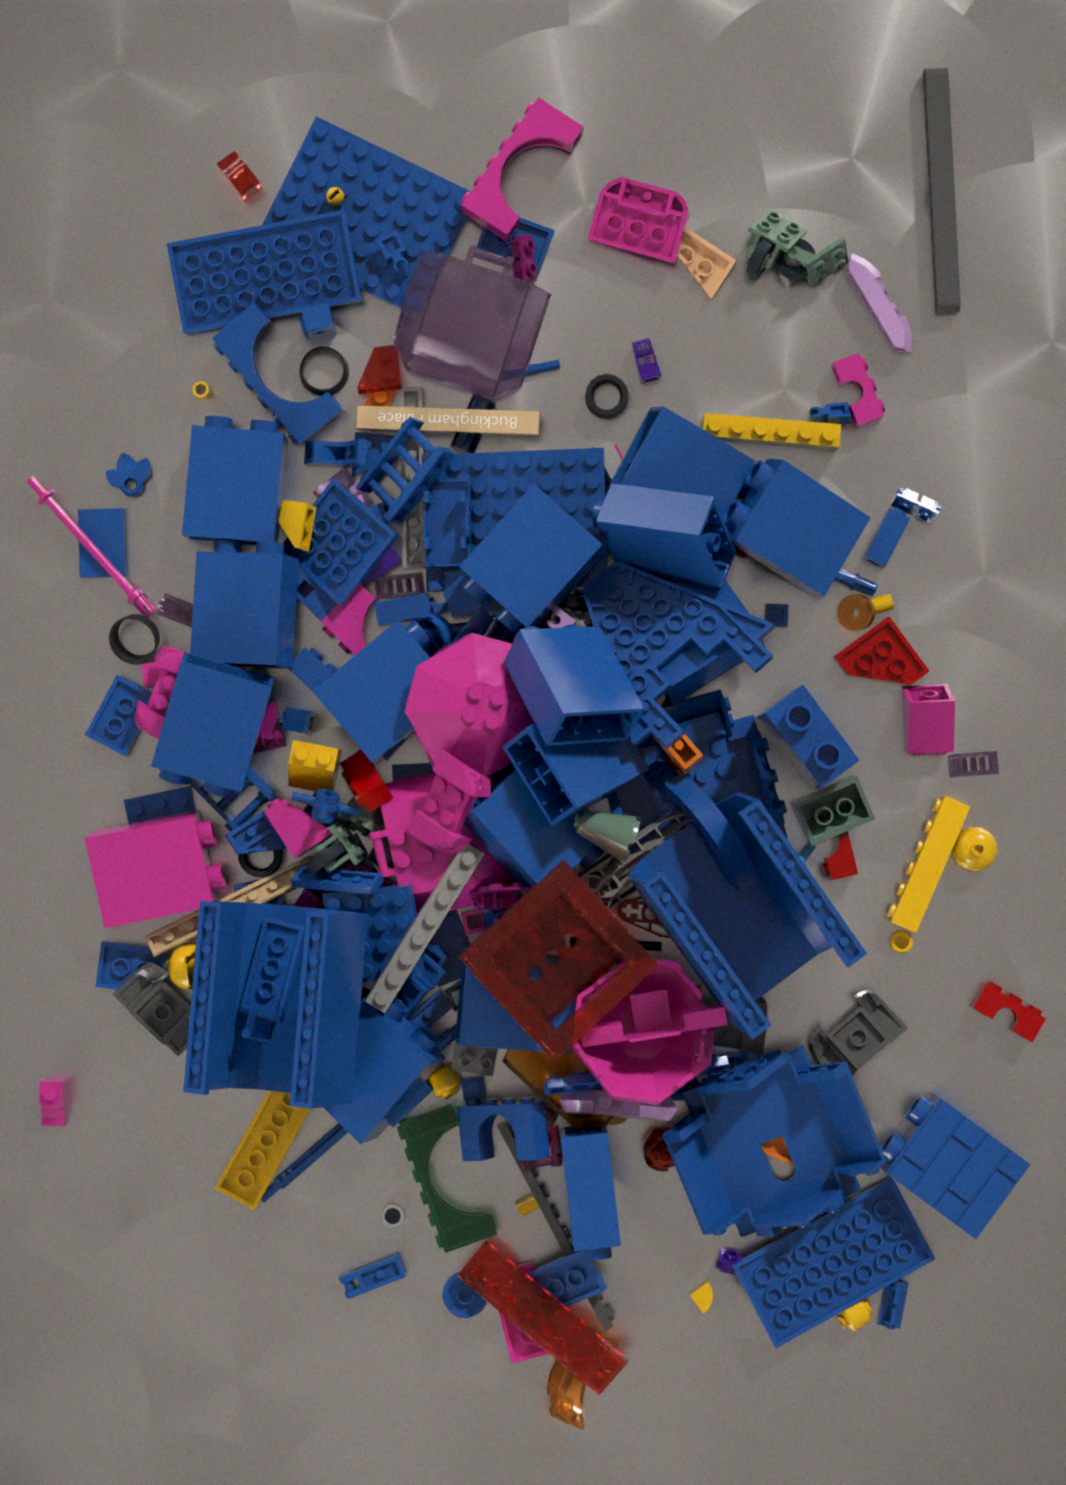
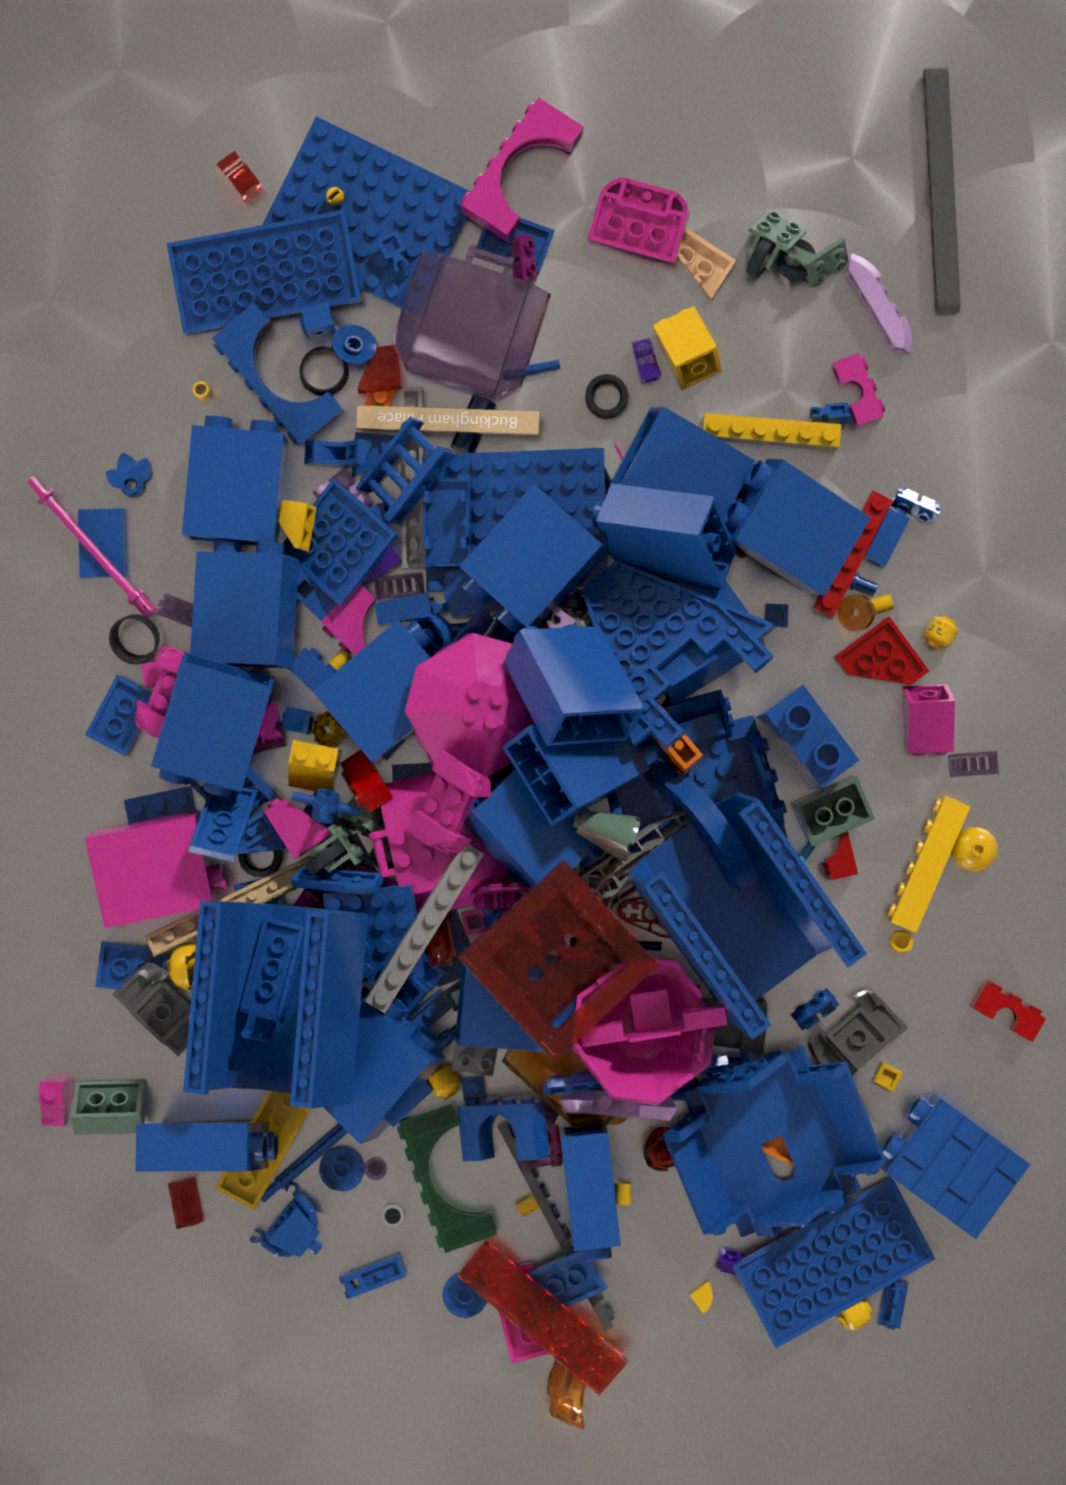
none -> sand green slope [71,1080,145,1135]
none -> blue brick [136,1122,279,1172]
none -> clear red hinge [168,1176,204,1229]
none -> blue plate [189,787,258,862]
none -> blue torso [250,1183,322,1257]
none -> yellow gear [311,711,345,747]
none -> blue tile [319,1145,365,1191]
none -> yellow hinge [328,648,352,670]
none -> blue dish [331,324,376,364]
none -> clear purple tile [364,1156,387,1180]
none -> clear red hinge [427,913,456,968]
none -> yellow hinge [615,1182,631,1205]
none -> yellow slope [653,306,722,390]
none -> blue hinge [790,988,839,1031]
none -> red plate [812,490,893,620]
none -> yellow tile [872,1062,903,1093]
none -> yellow head [924,615,959,650]

